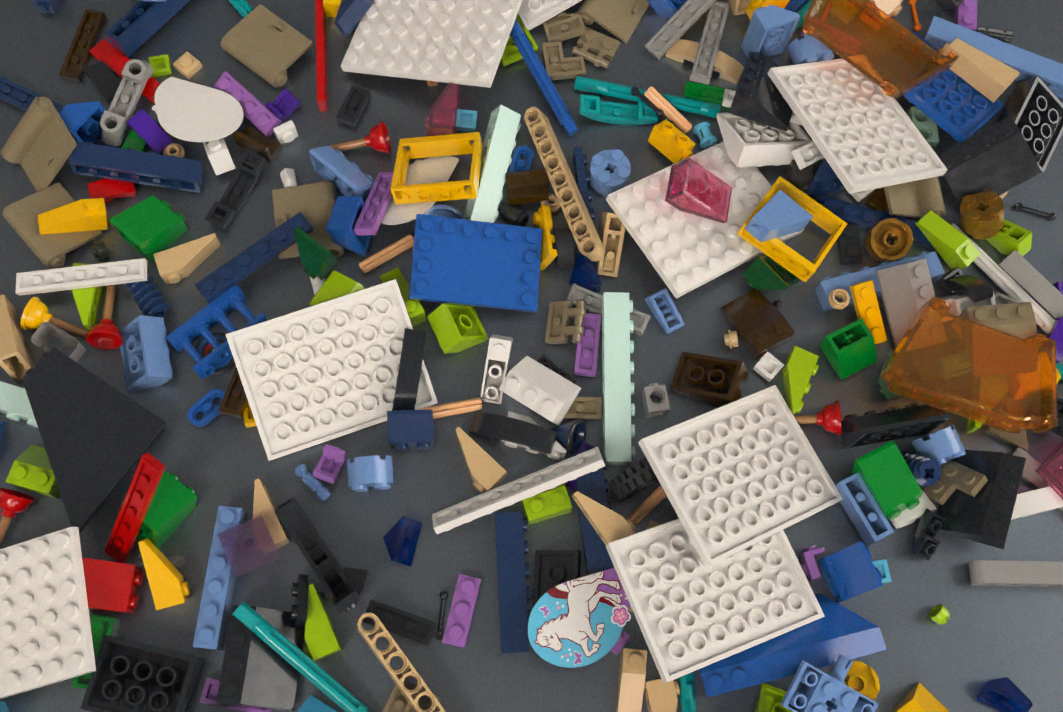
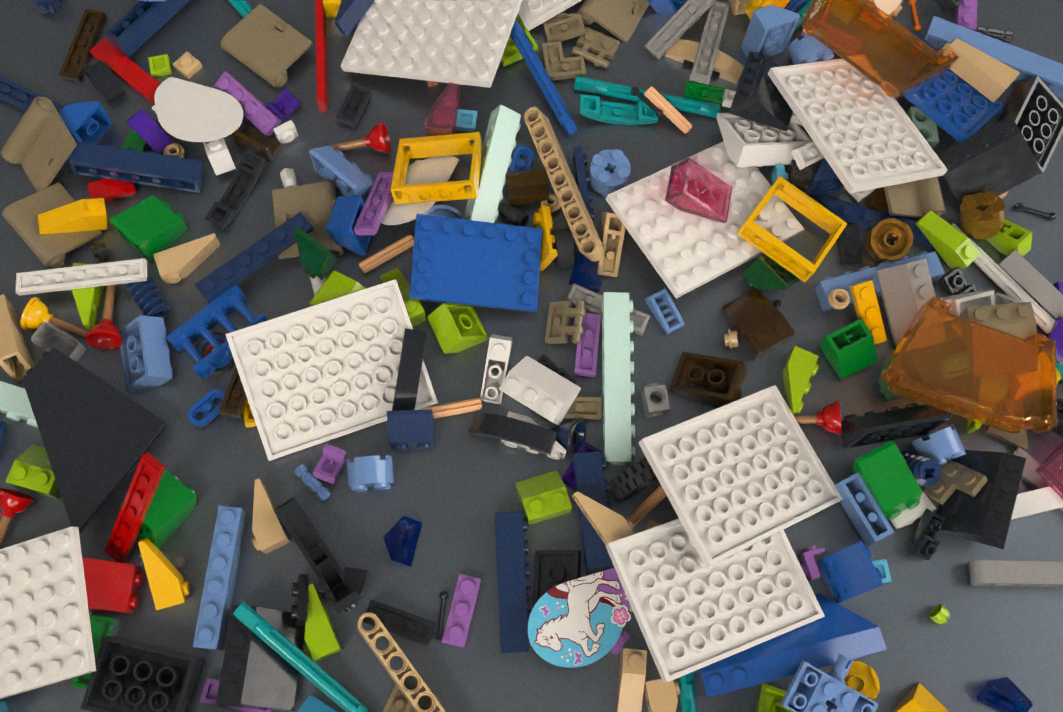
light grey plate [100,59,154,147] -> none
clear purple tile [217,515,280,578] -> none
white plate [432,447,605,534] -> none
tan slope [455,426,507,493] -> none
yellow brick [648,119,696,164] -> none
medium azure bush [693,122,717,148] -> none
medium blue slope [745,190,813,242] -> none
white plate [753,351,784,382] -> none
black slope [947,274,994,303] -> none
none -> medium azure plate [771,164,788,186]

